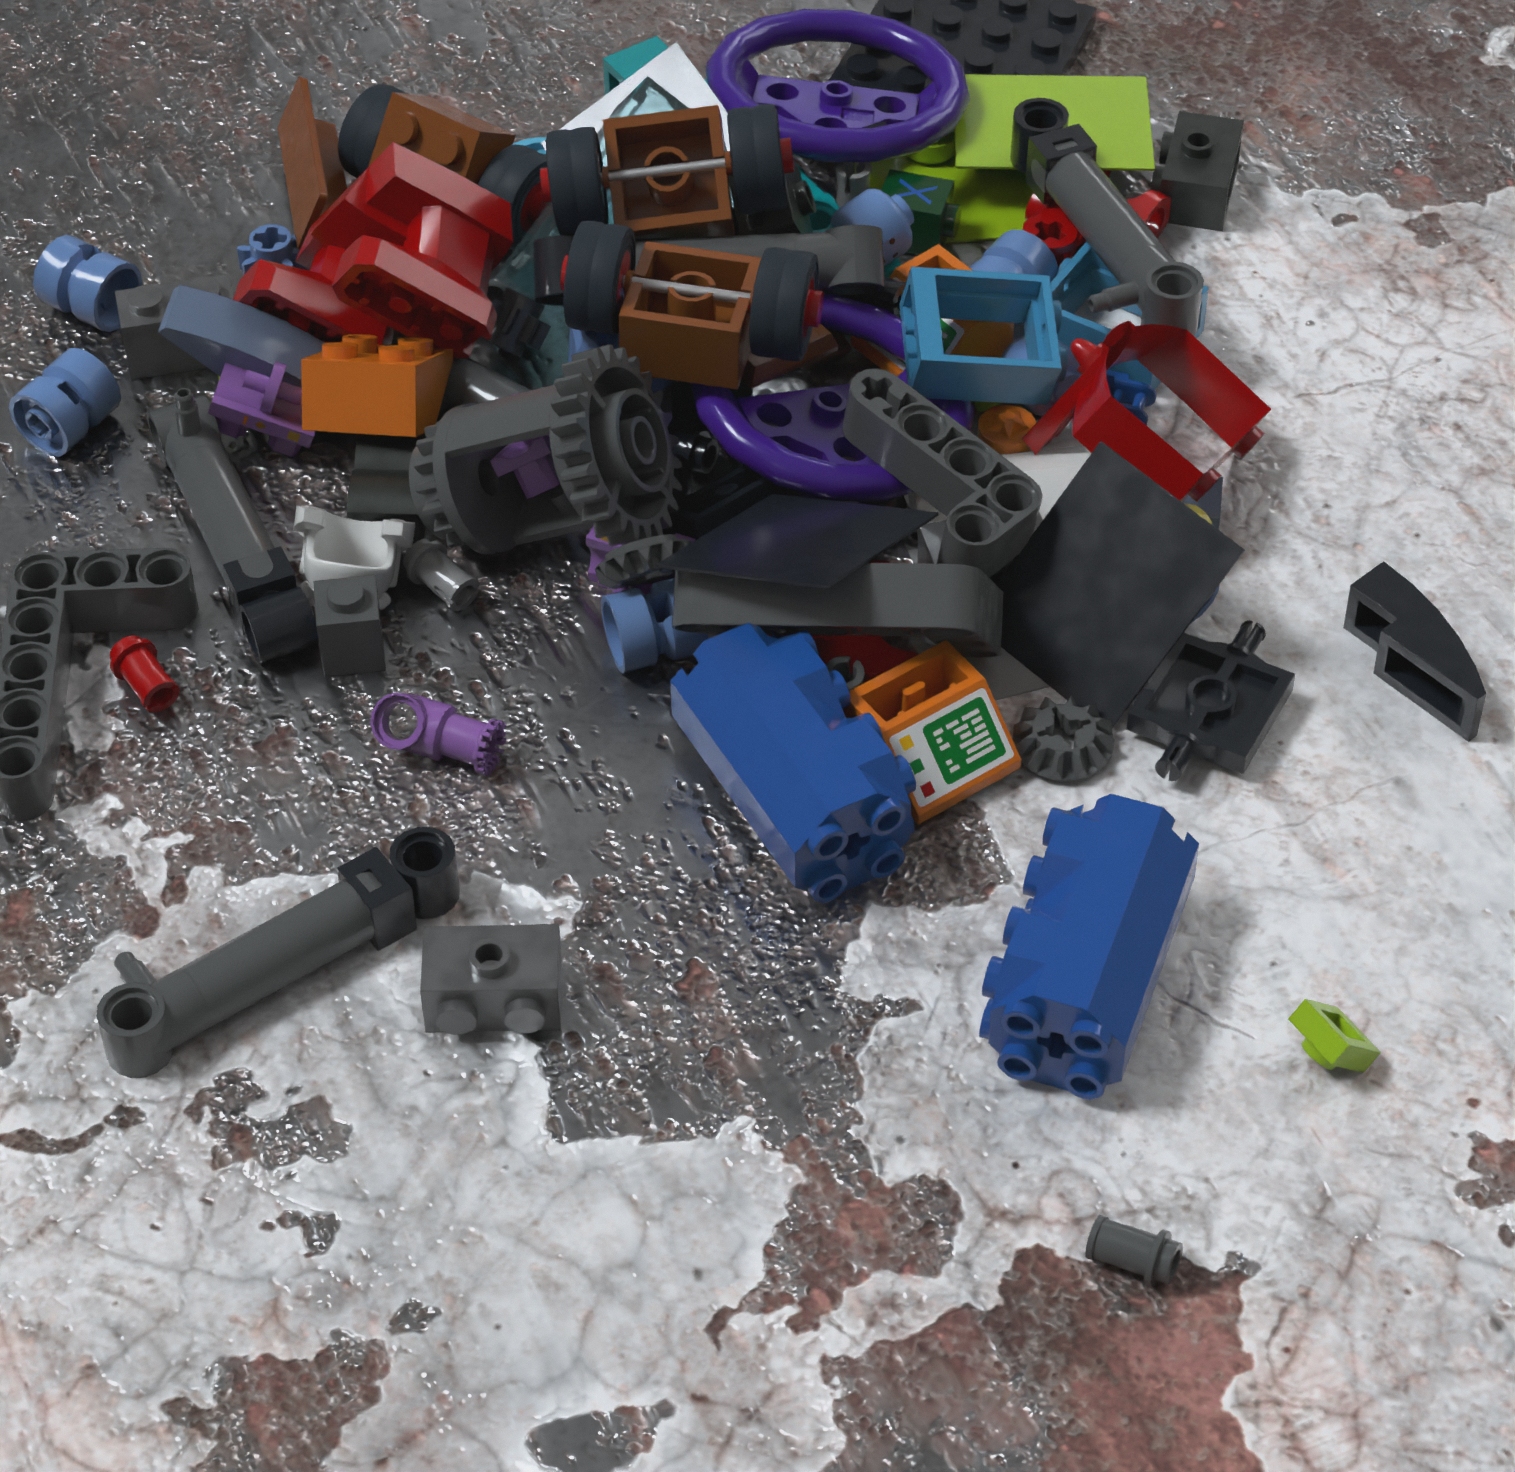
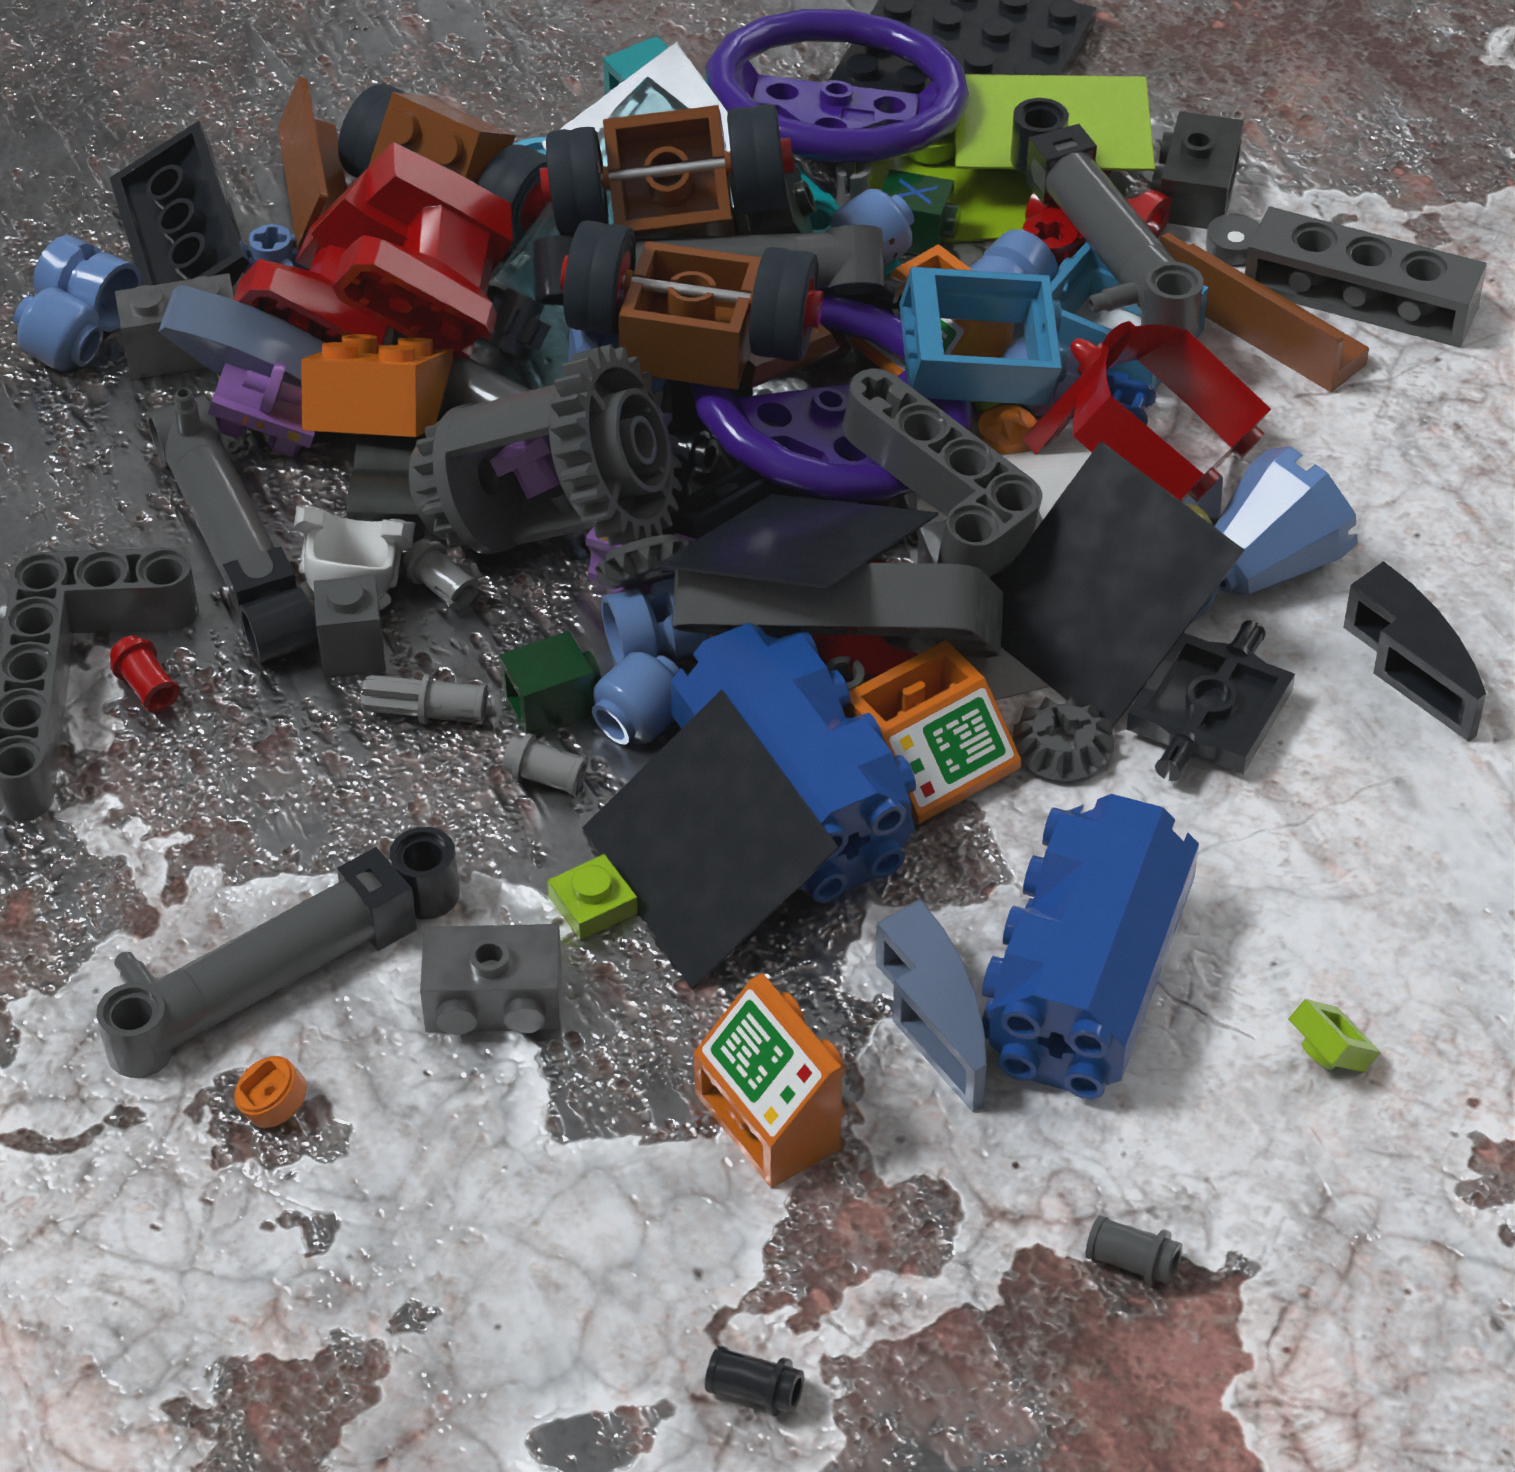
medium blue wheel [9,348,121,457] -> none
medium lavender connector [370,692,506,776] -> none
none -> medium blue head [13,287,103,372]
none -> black slope [110,120,250,288]
none -> orange tile [234,1056,307,1128]
none -> light grey axle [360,674,489,725]
none -> dark green brick [499,631,601,736]
none -> light grey pin [502,733,588,796]
none -> lime plate [547,854,638,941]
none -> black piece [582,689,839,990]
none -> medium blue head [592,652,679,745]
none -> slope [693,972,845,1188]
none -> black pin [705,1345,804,1417]
none -> sand blue slope [876,899,986,1112]
none -> dark orange panel [1159,233,1369,393]
none -> dark grey tile [1206,214,1260,265]
none -> medium blue cone [1215,446,1358,595]
none -> dark grey brick [1245,206,1487,348]

